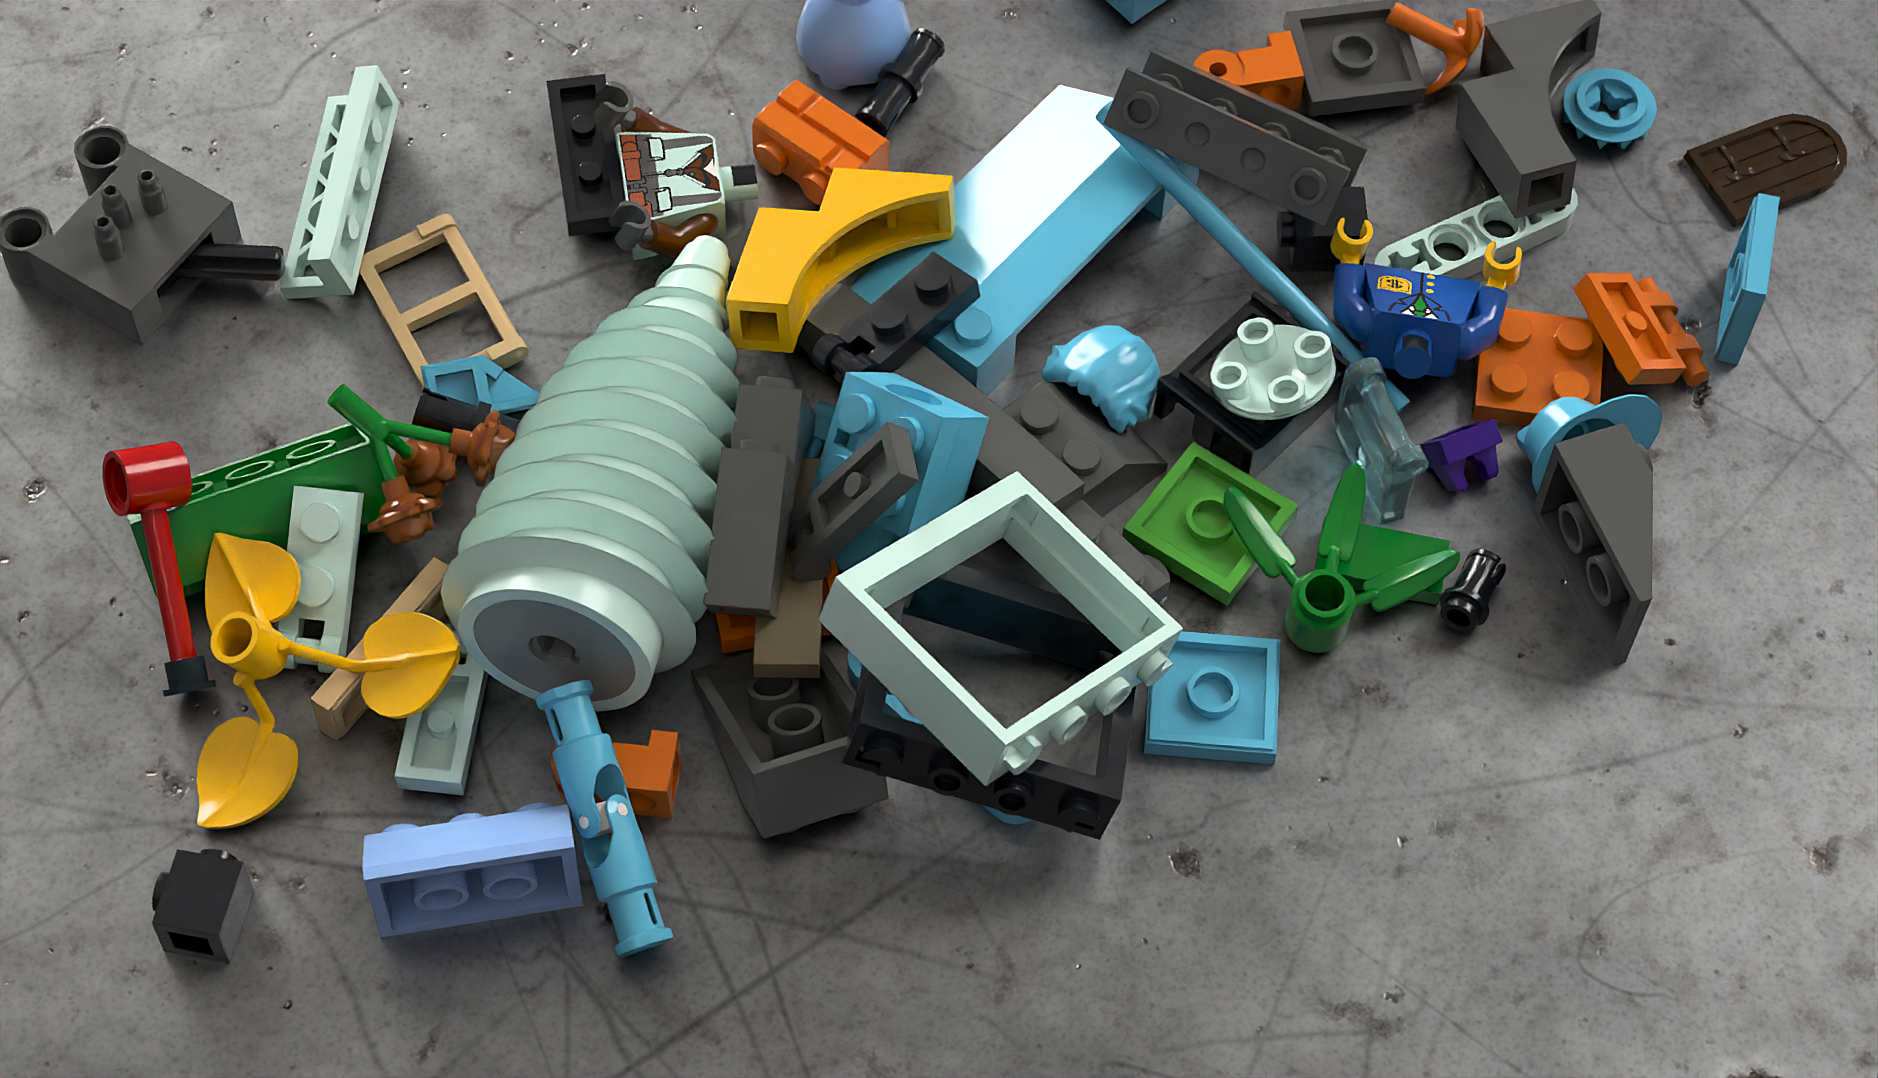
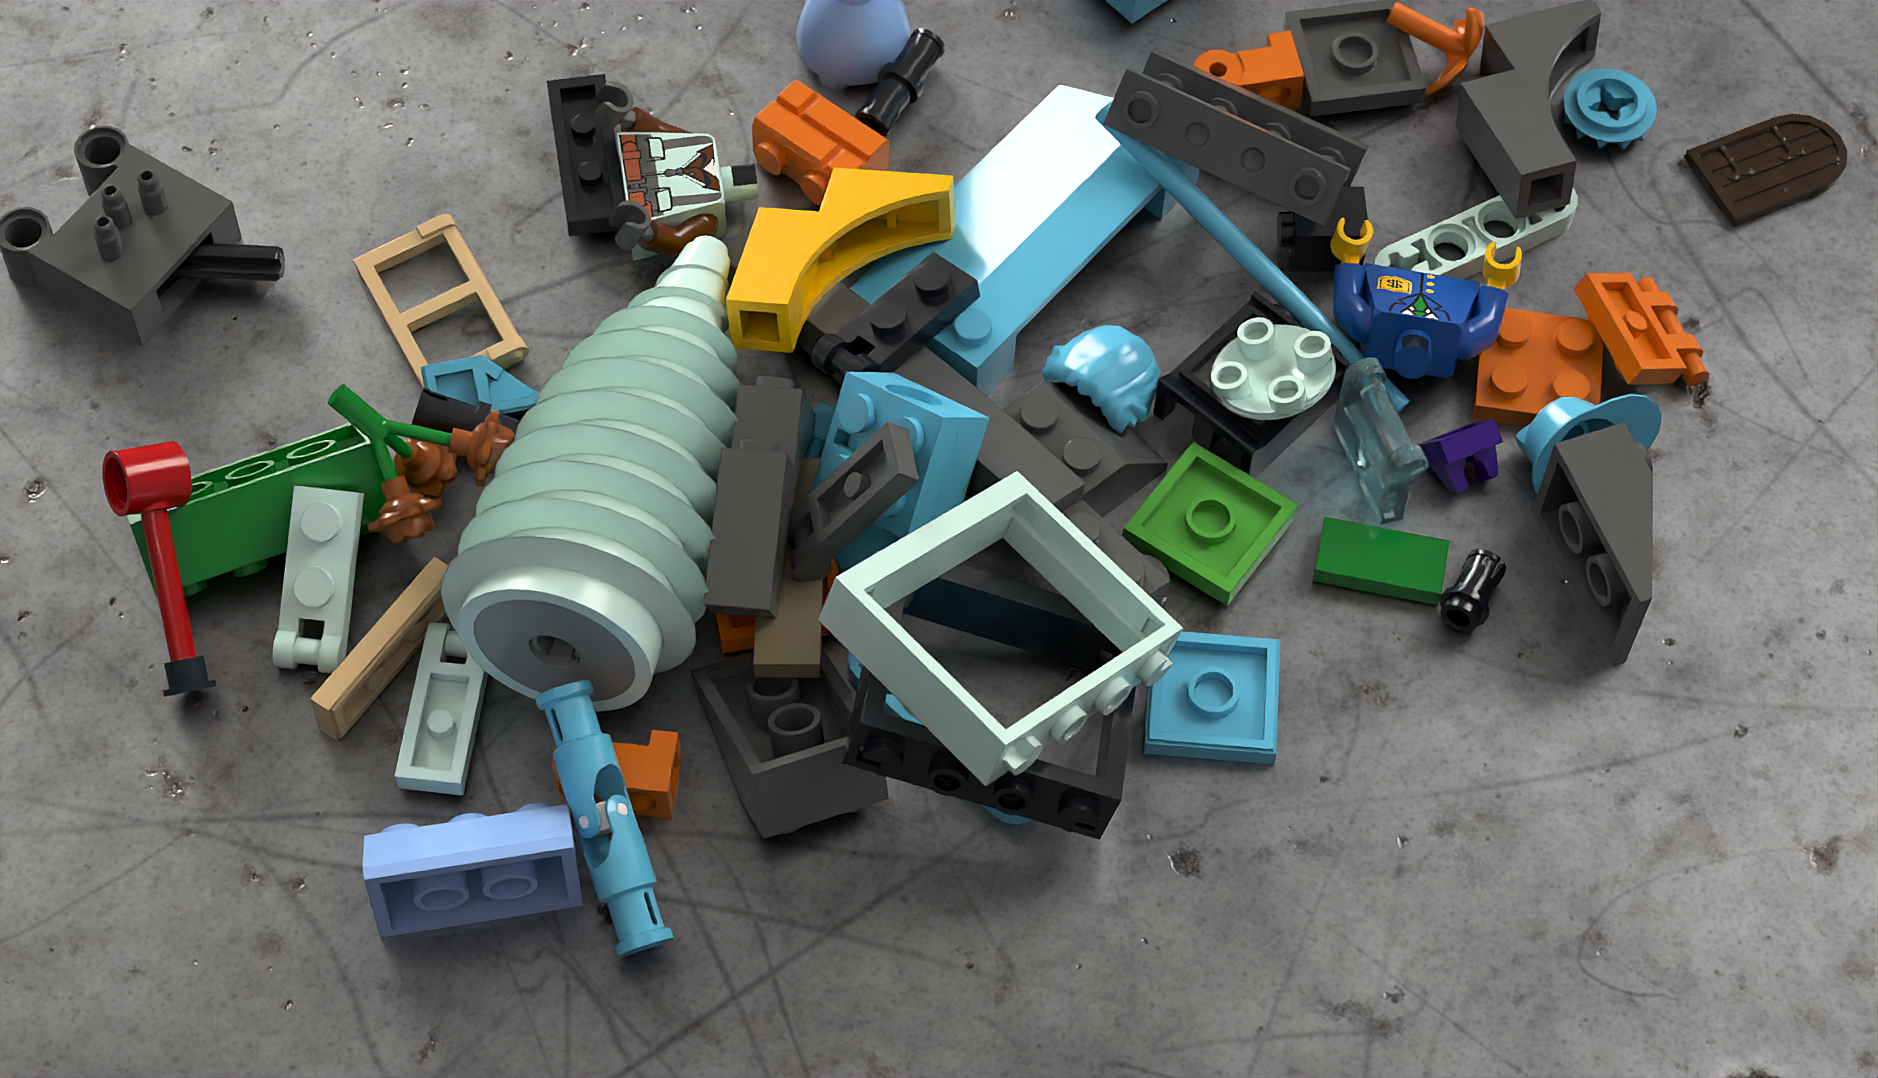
black brick [152,848,254,964] -> none
yellow plant [196,533,461,829] -> none
light aqua fence [279,65,400,299] -> none
green plant [1223,463,1460,653] -> none
medium azure tile [1715,193,1780,365] -> none

